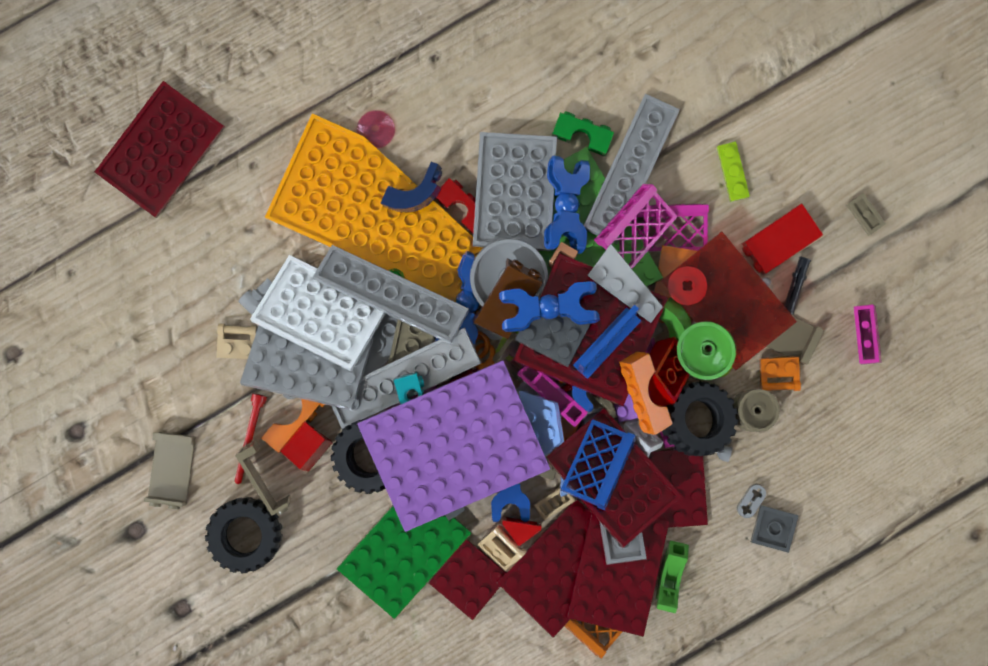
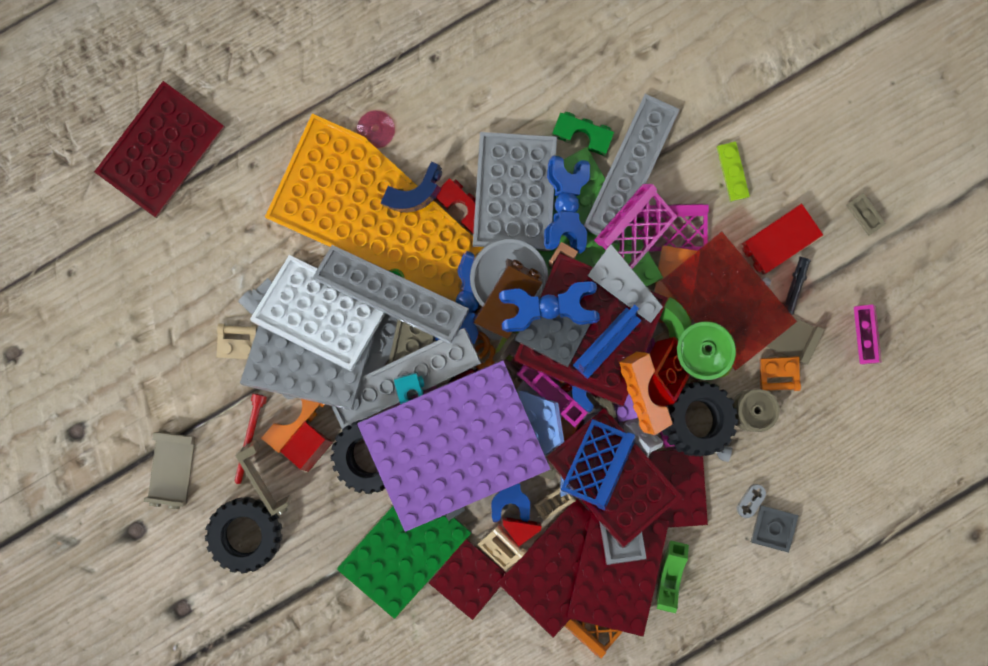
red plate [668,266,707,305] -> none

